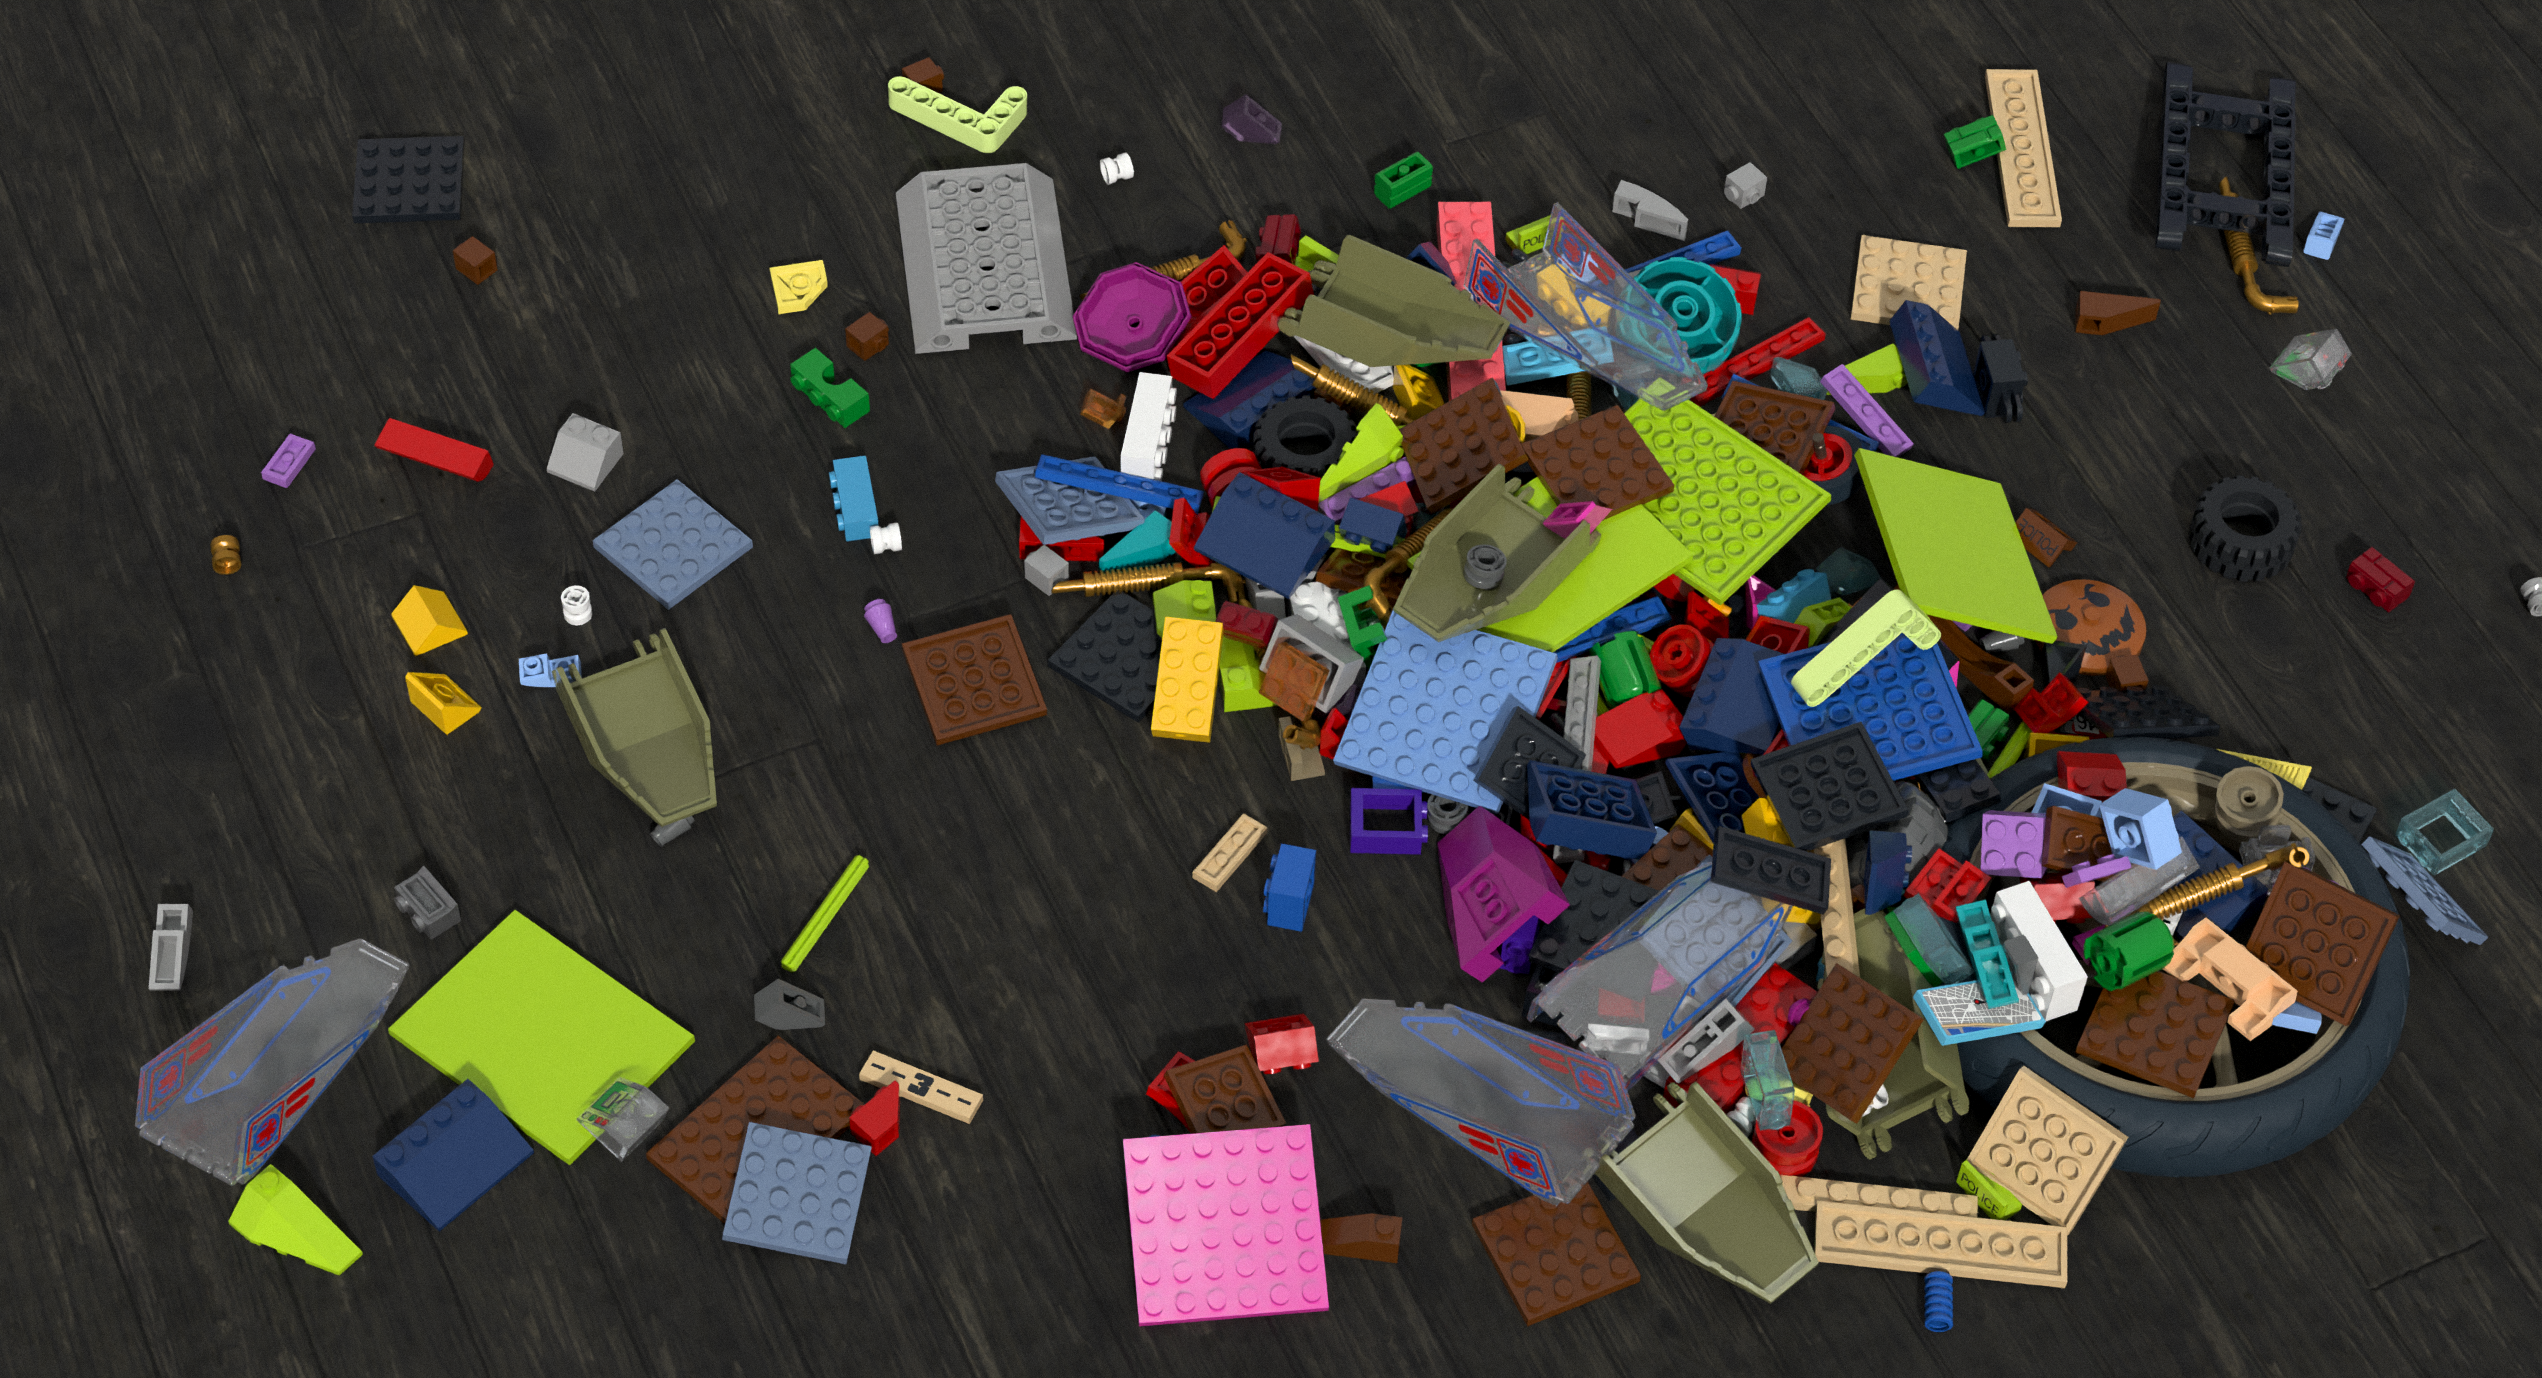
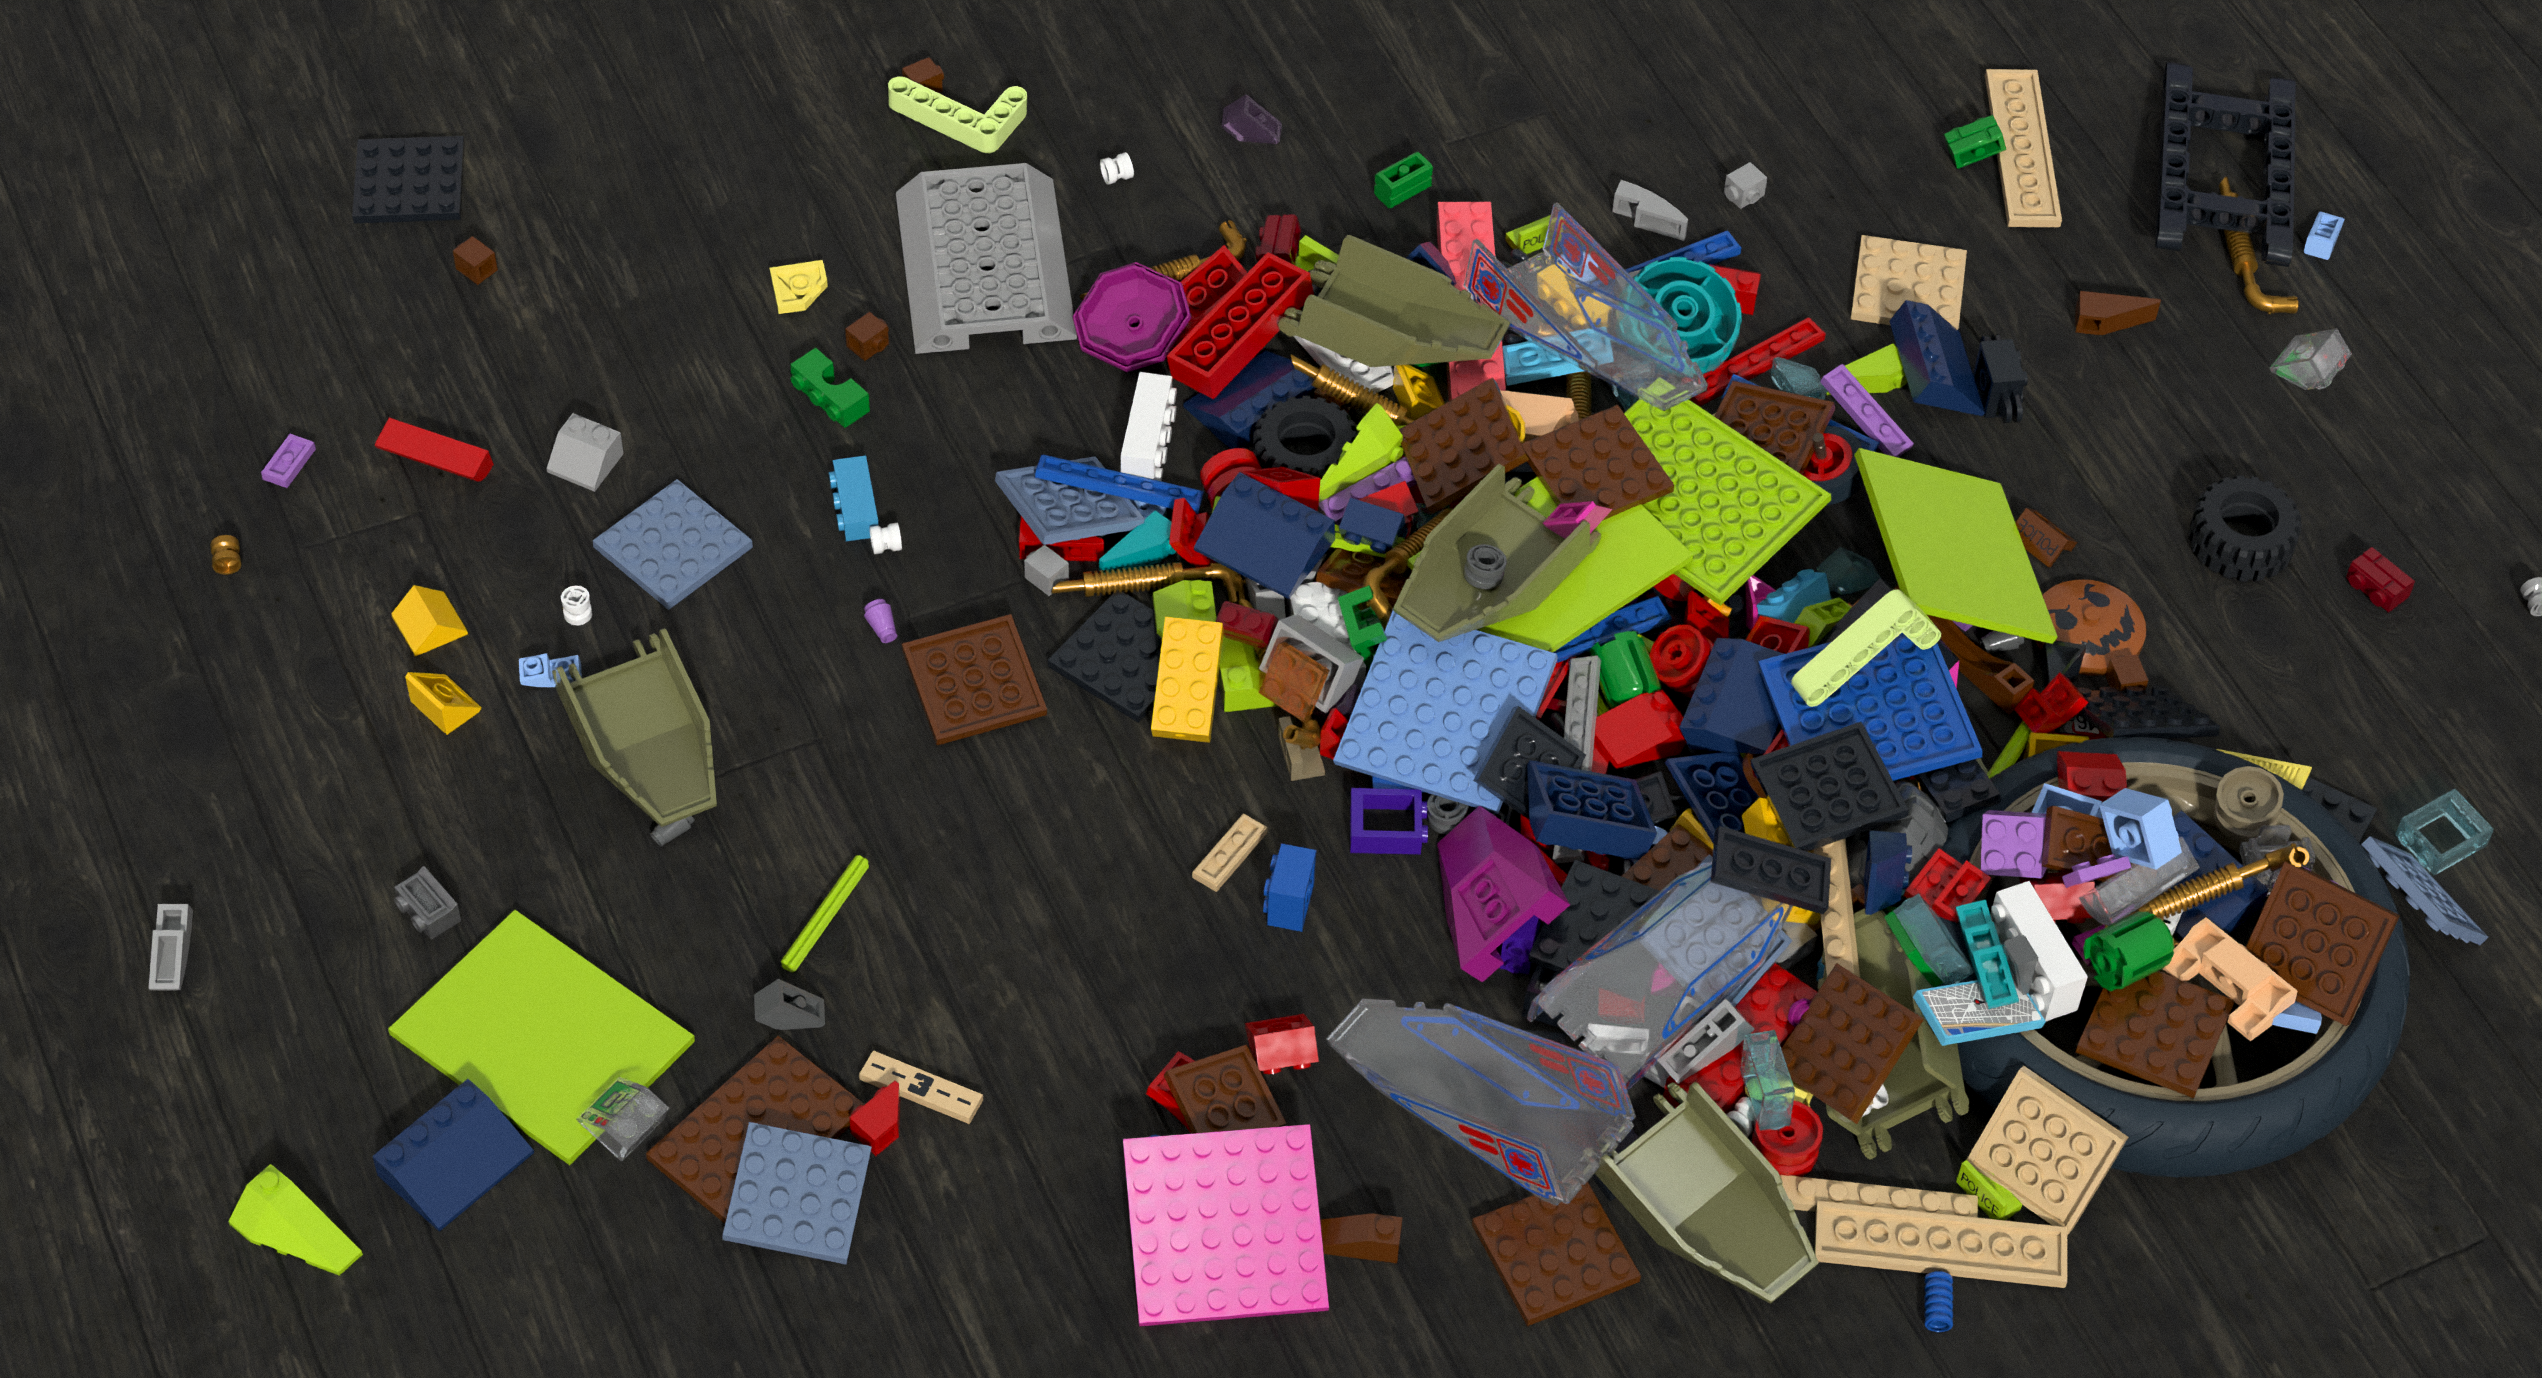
clear windscreen [135,938,409,1186] -> none
clear orange bracket [1080,389,1127,429] -> none
green brick [1968,699,2010,762] -> none

